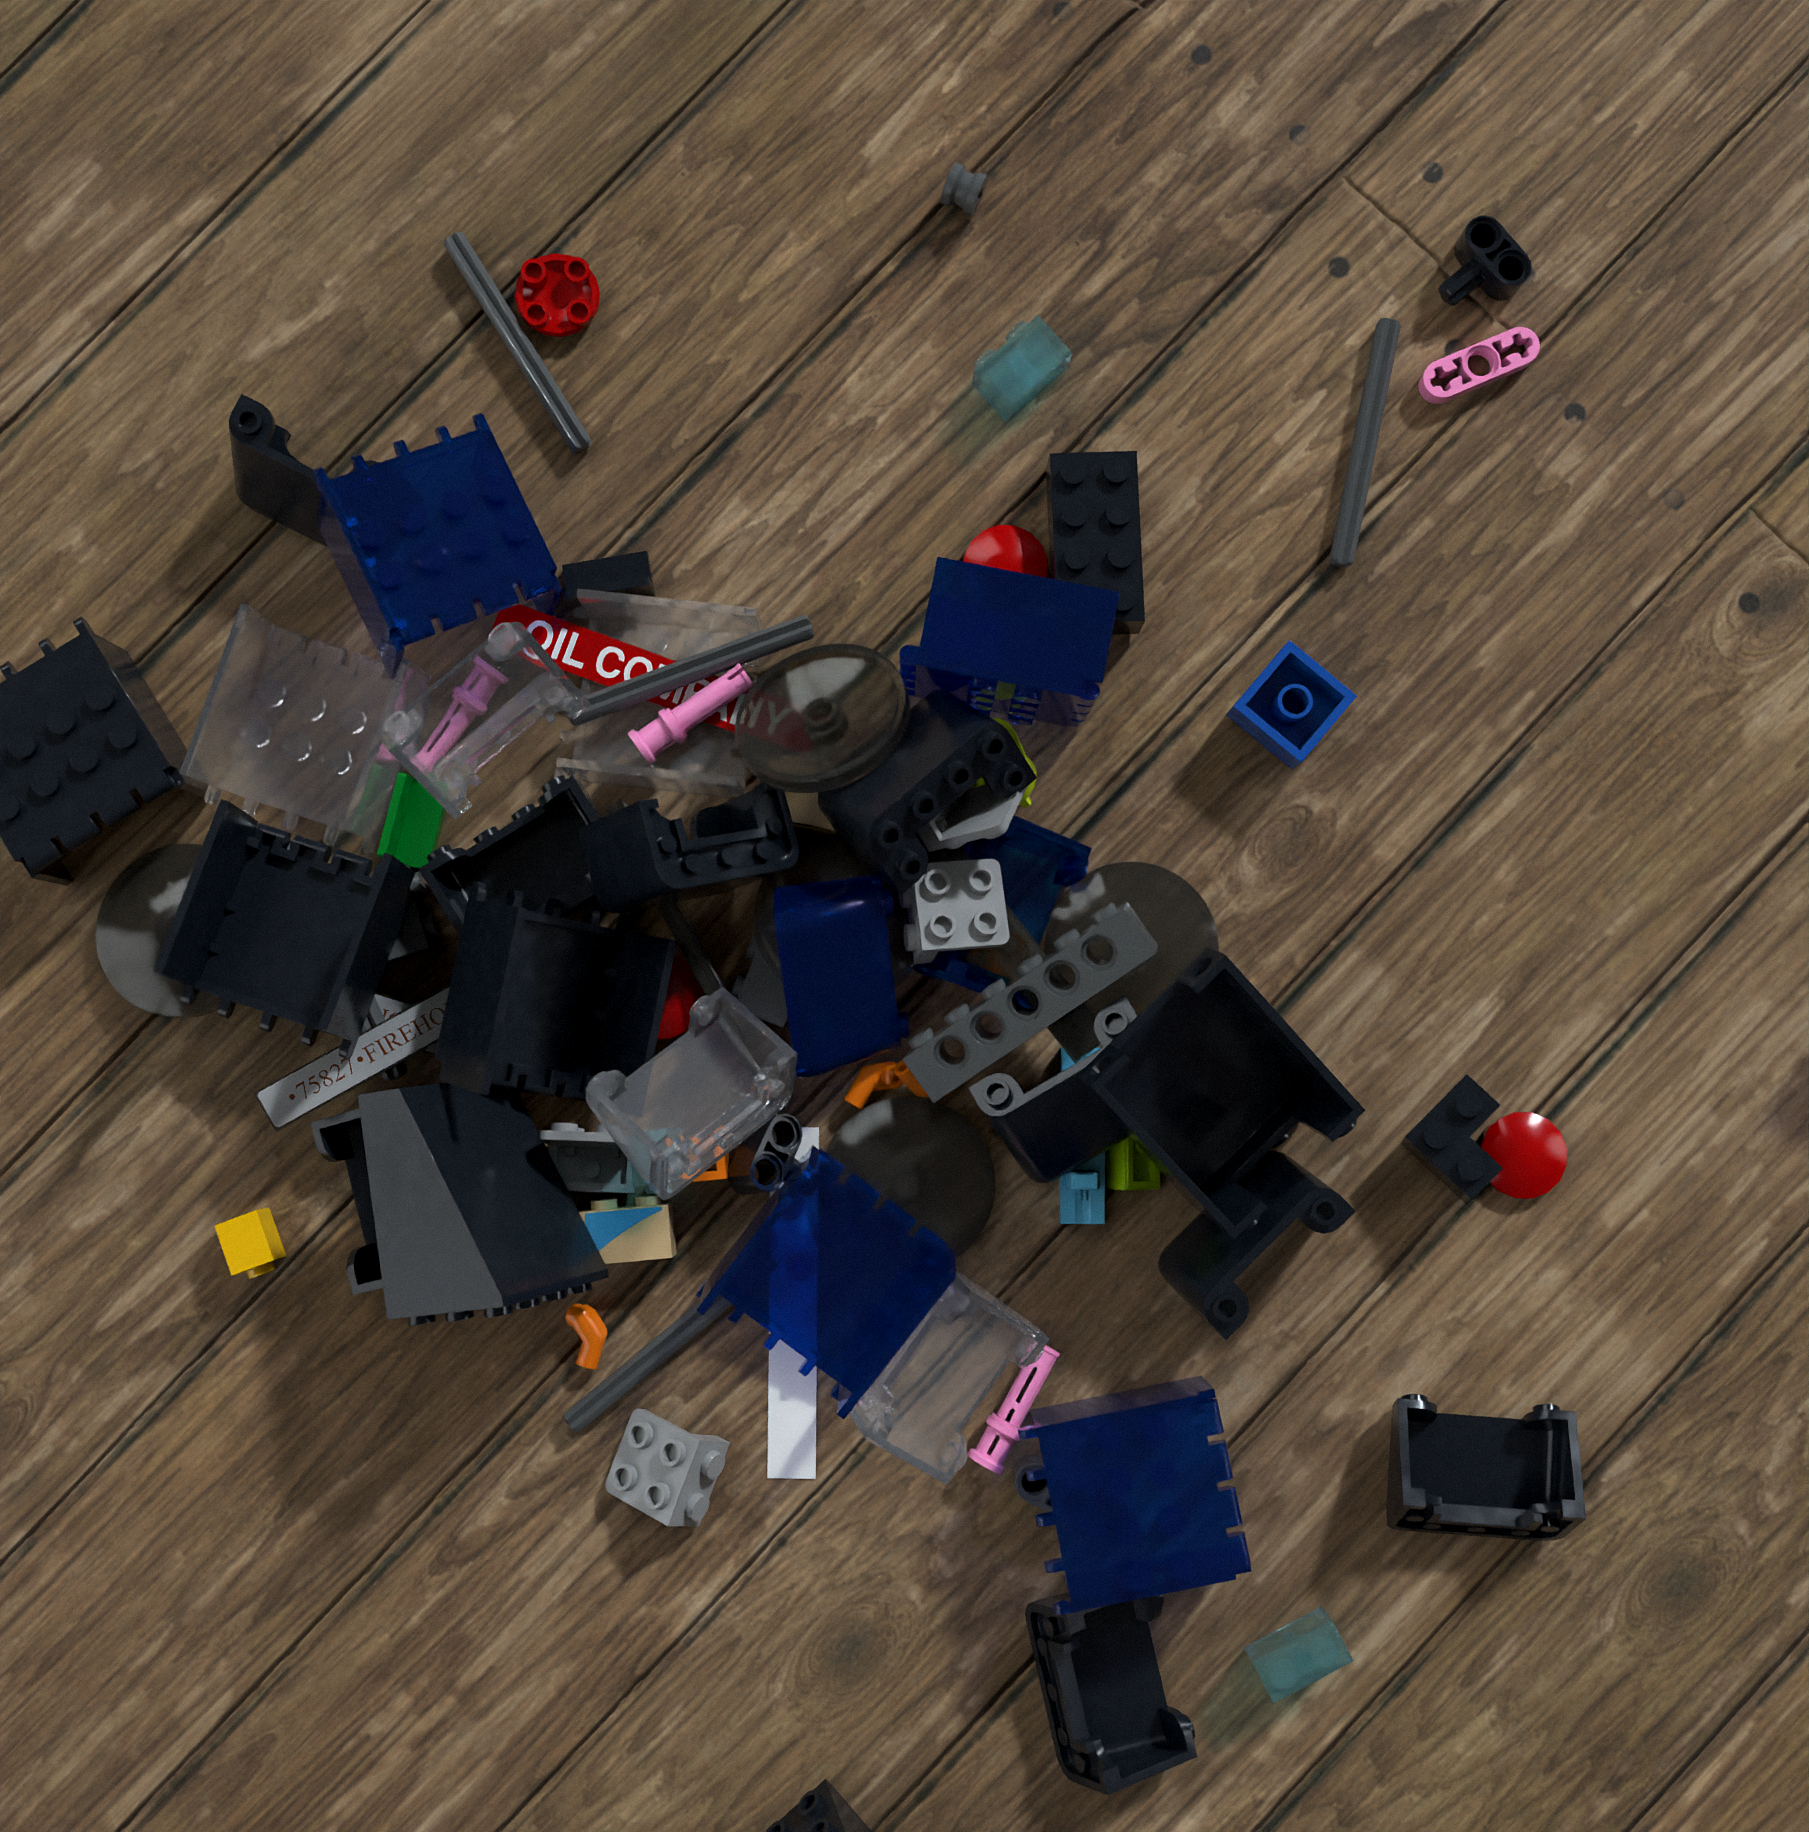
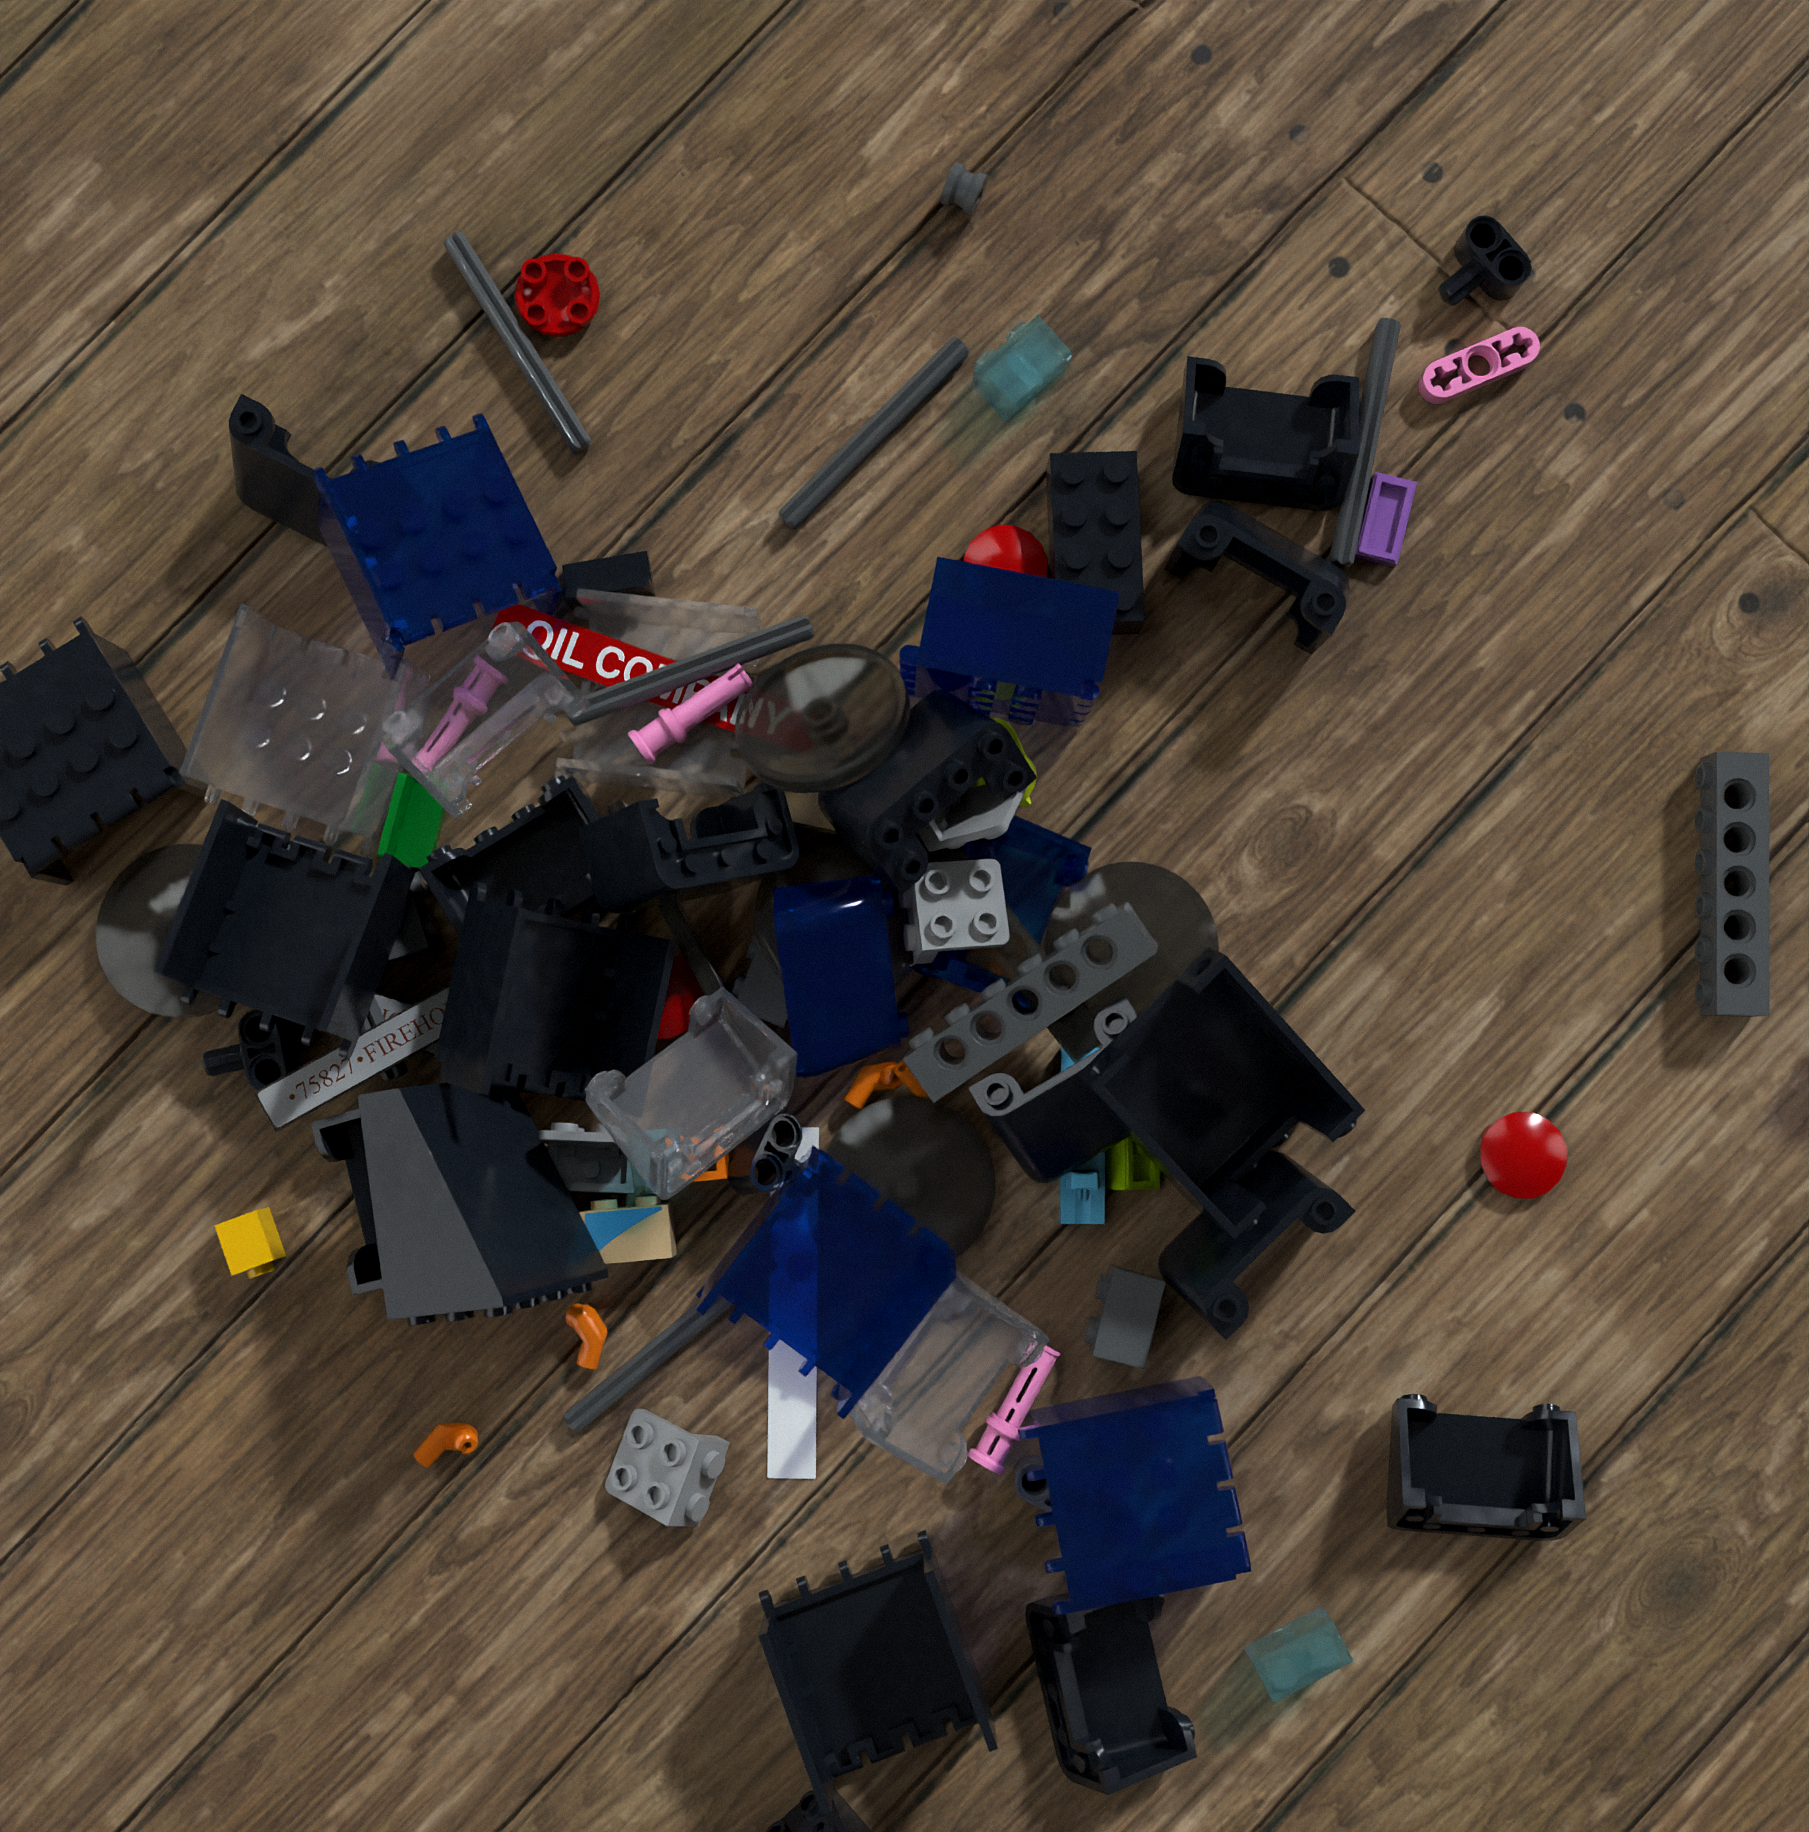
blue brick [1226,640,1357,770] -> none
black brick [1401,1074,1503,1205] -> none
none -> black beam [202,1010,298,1091]
none -> orange arm [413,1423,478,1468]
none -> black windscreen [758,1530,998,1815]
none -> dark grey axle [778,337,969,530]
none -> dark grey brick [1084,1264,1166,1369]
none -> black windscreen [1164,501,1350,655]
none -> black windscreen [1172,356,1359,511]
none -> medium lavender tile [1355,472,1417,568]
none -> dark grey brick [1695,752,1770,1017]

